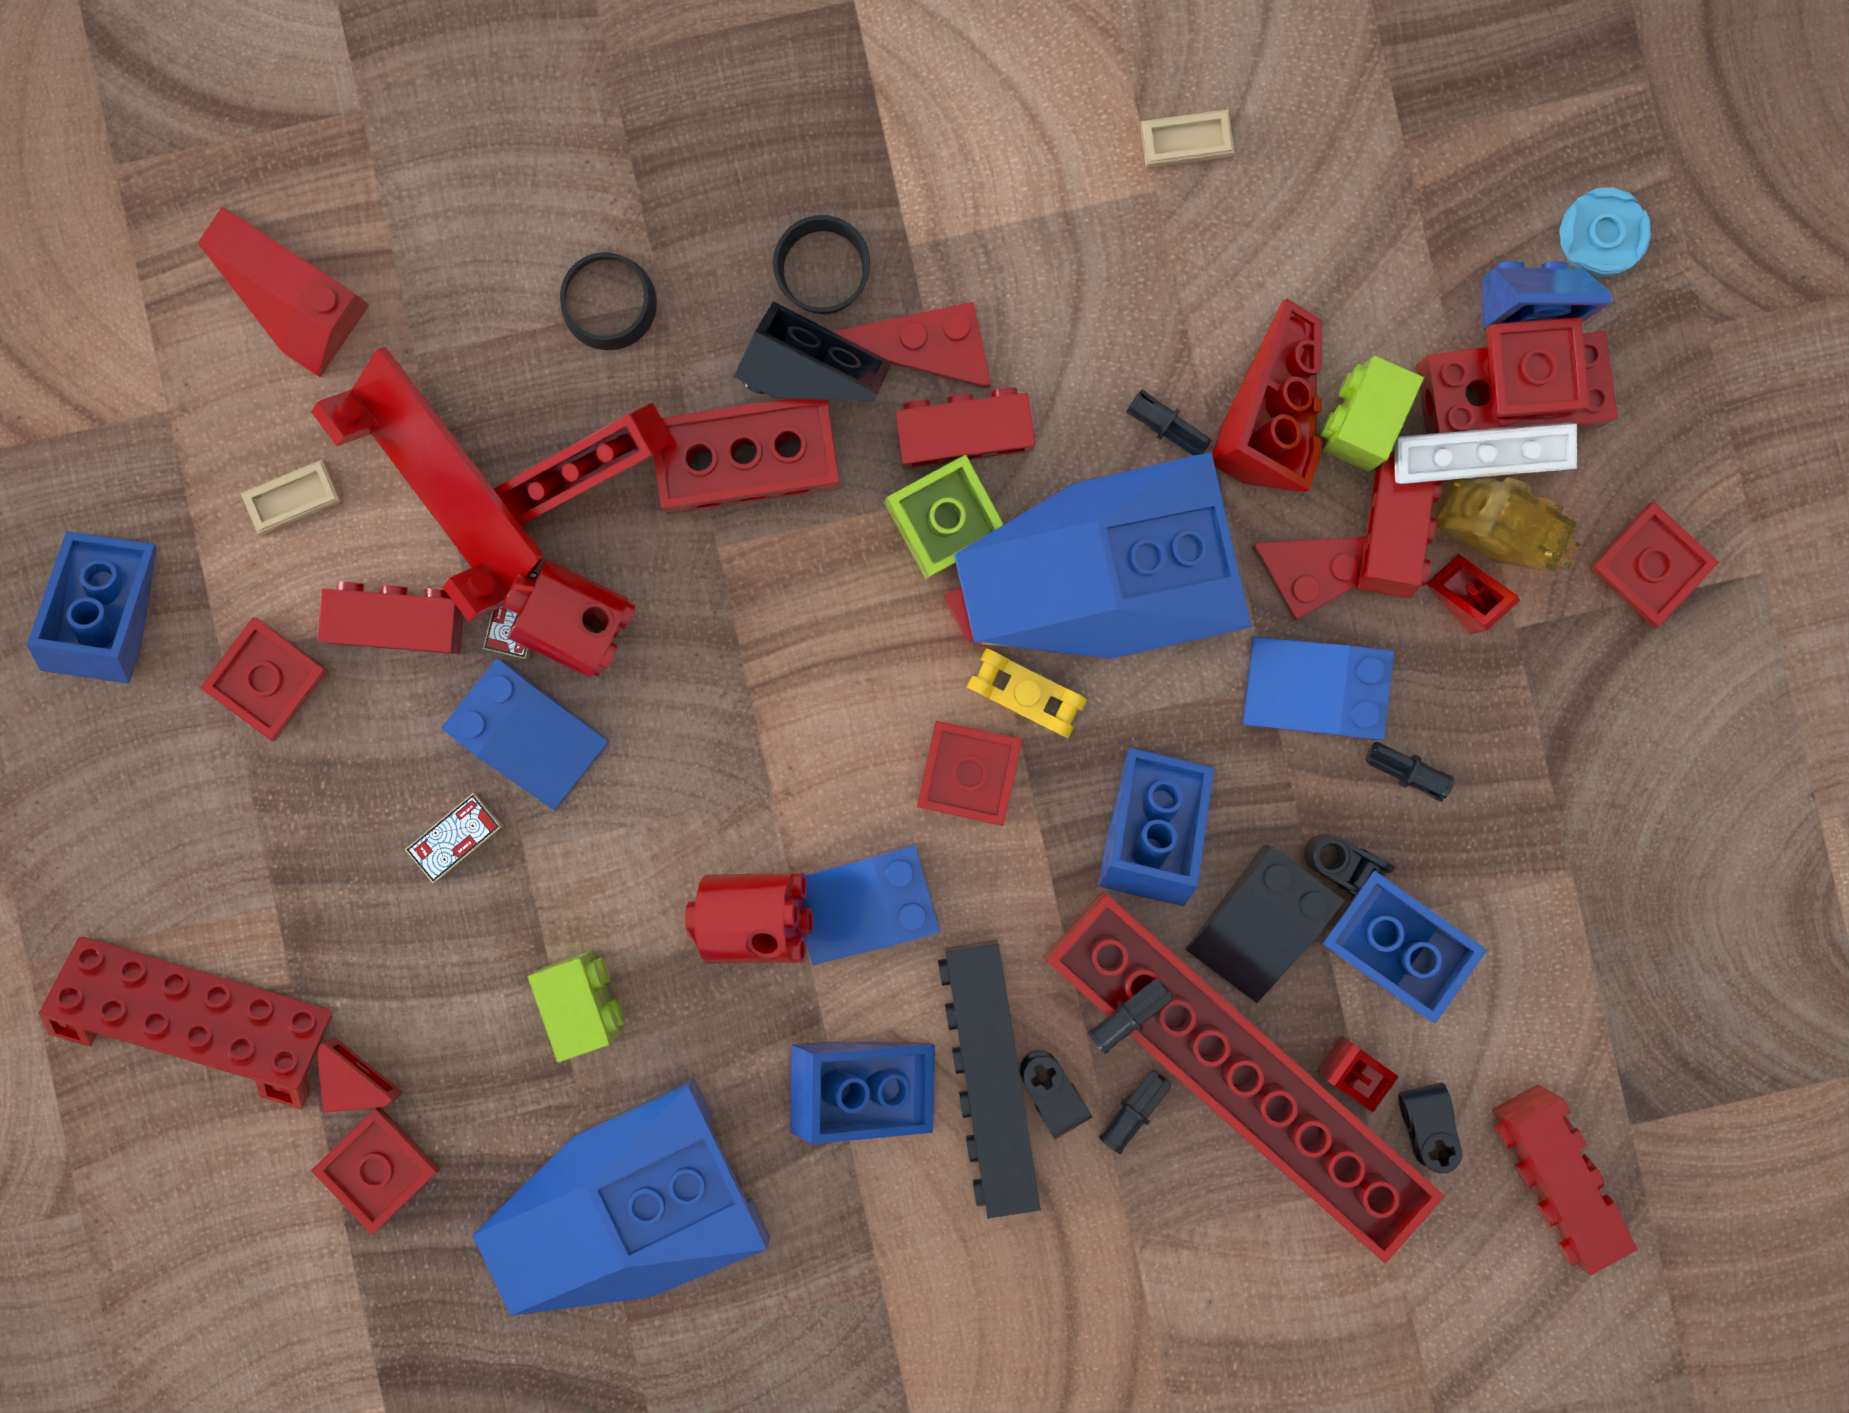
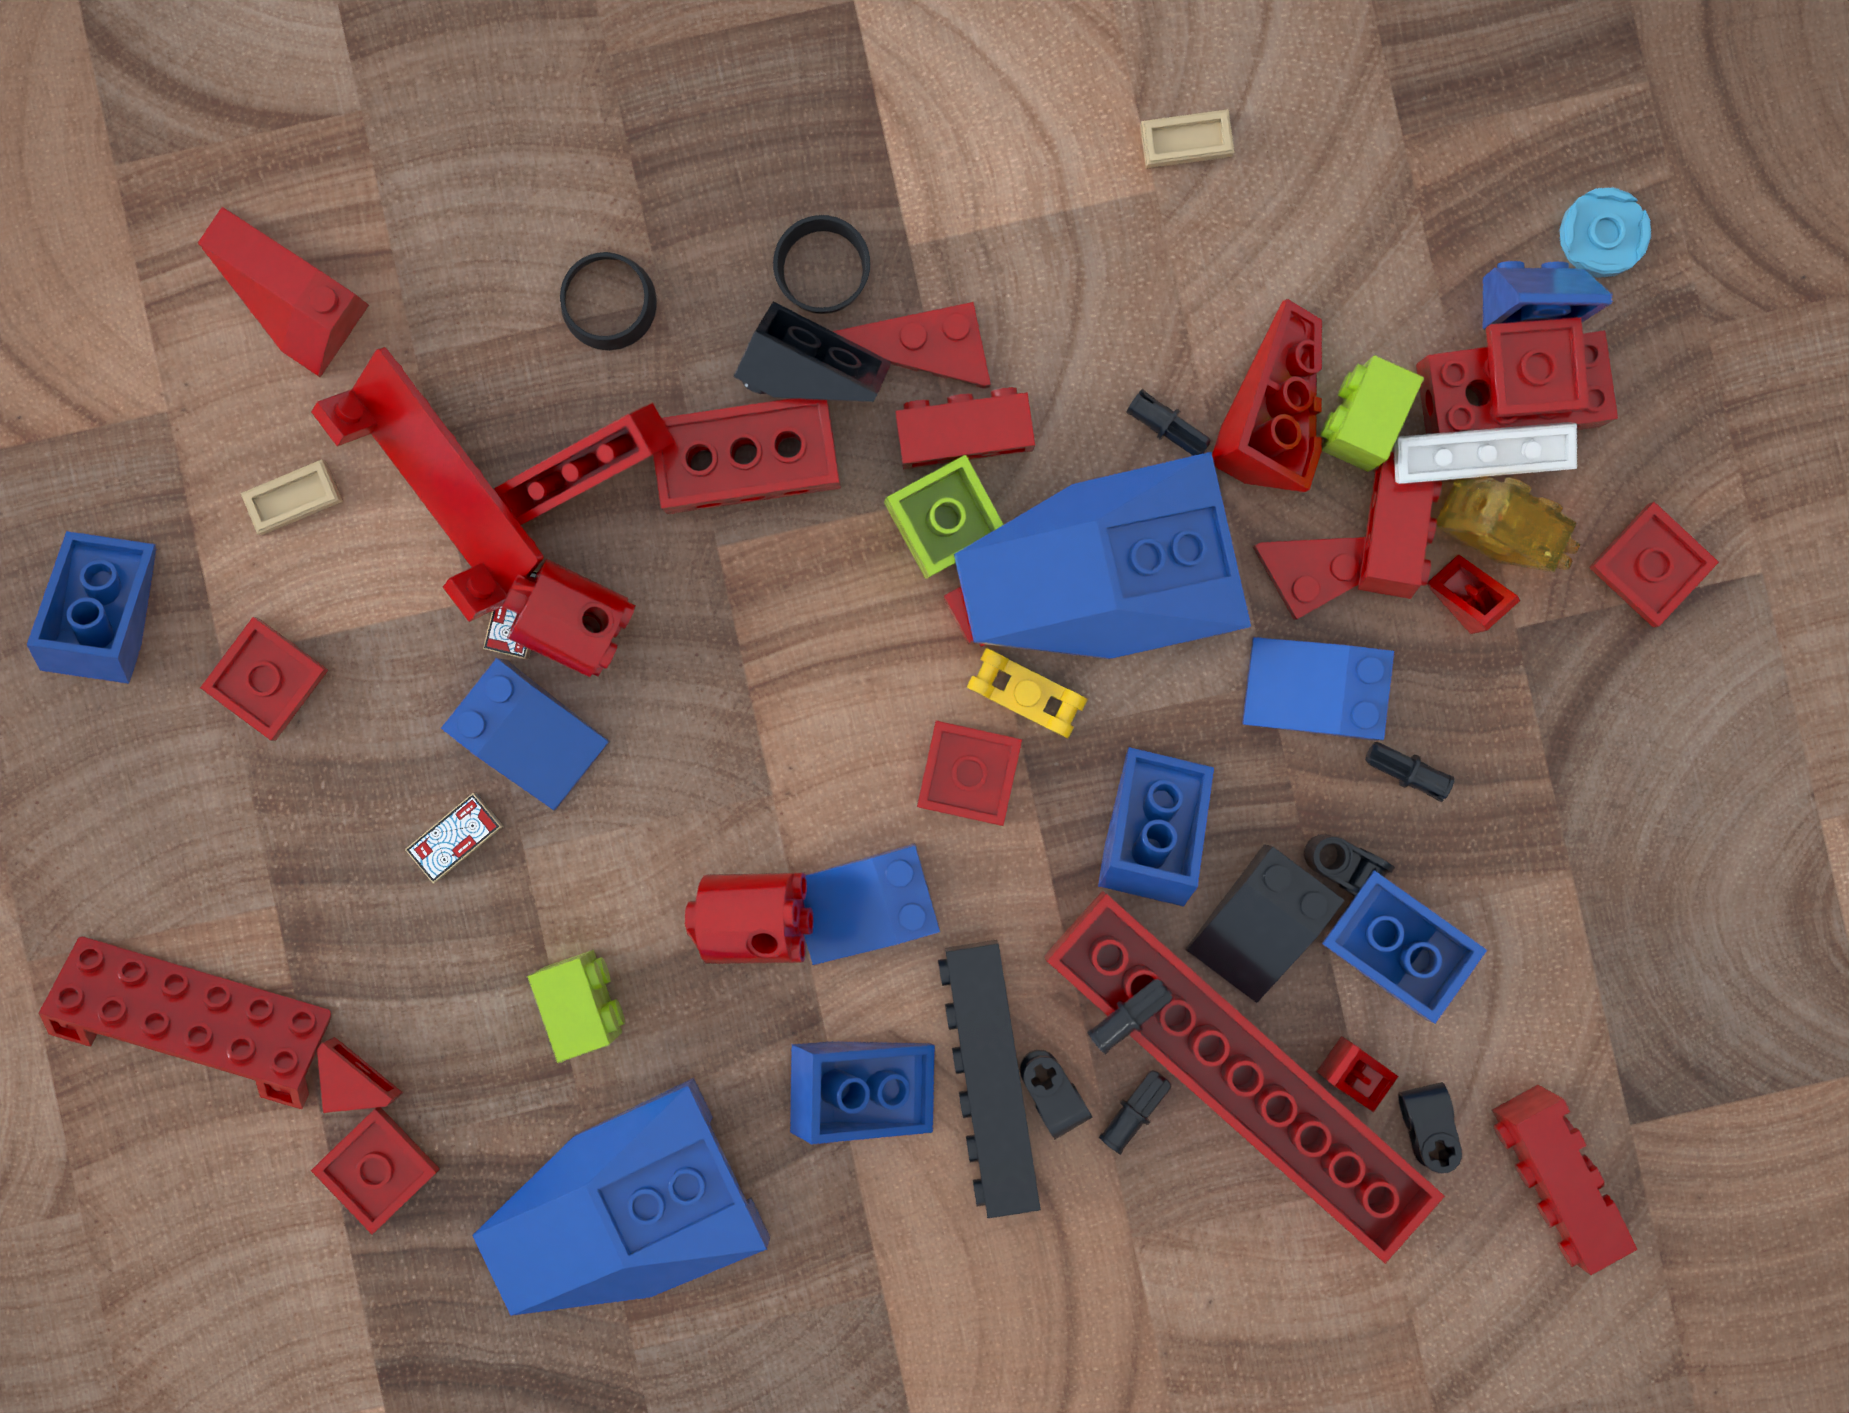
red brick [317,581,464,654] -> none

